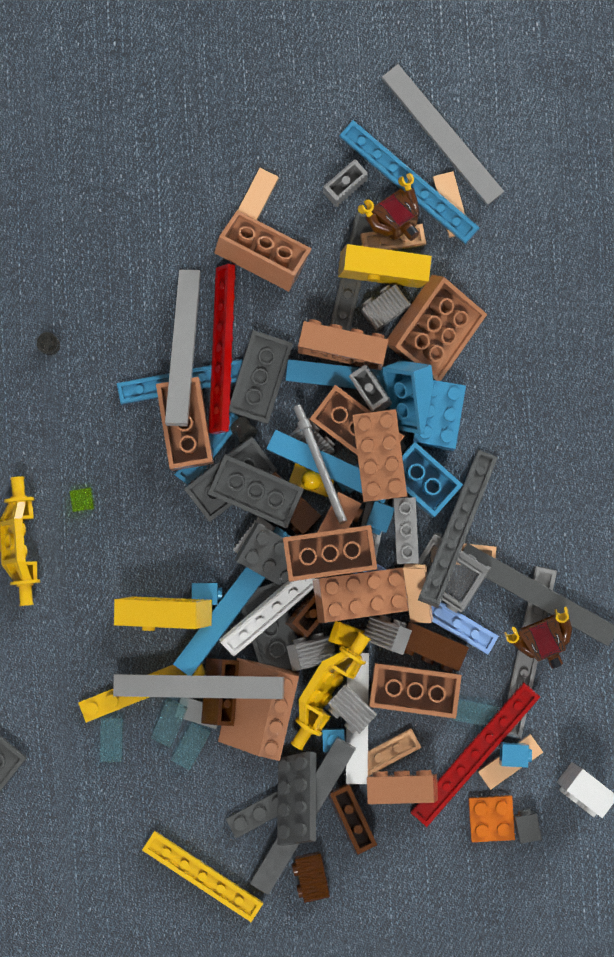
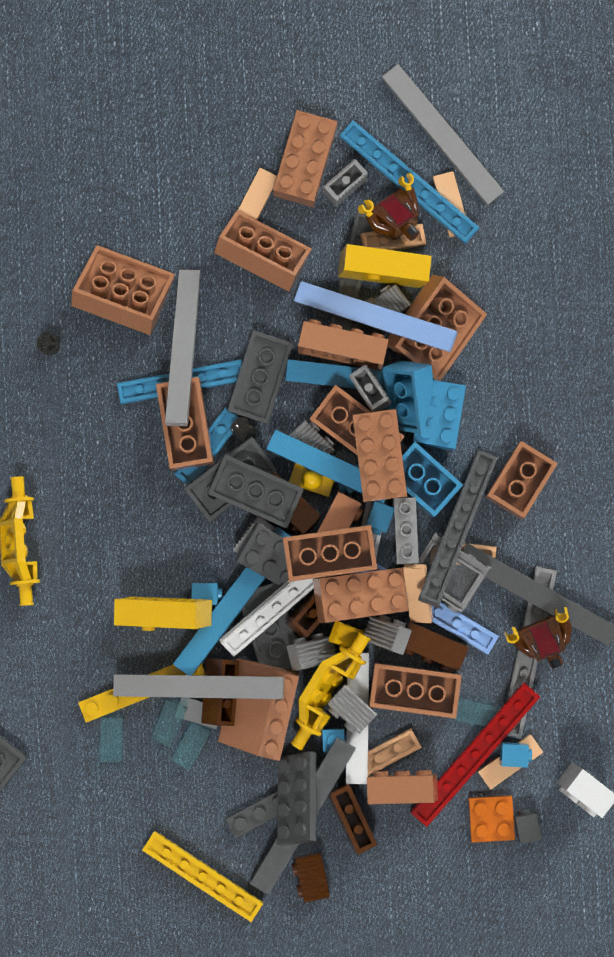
clear neon green tile [70,487,95,512] -> none
red plate [209,264,236,434] -> none
light grey bar [294,405,347,524] -> none
none -> nougat slope [71,245,175,335]
none -> nougat brick [273,110,337,208]
none -> light blue tile [294,281,458,353]
none -> nougat brick [485,441,558,519]

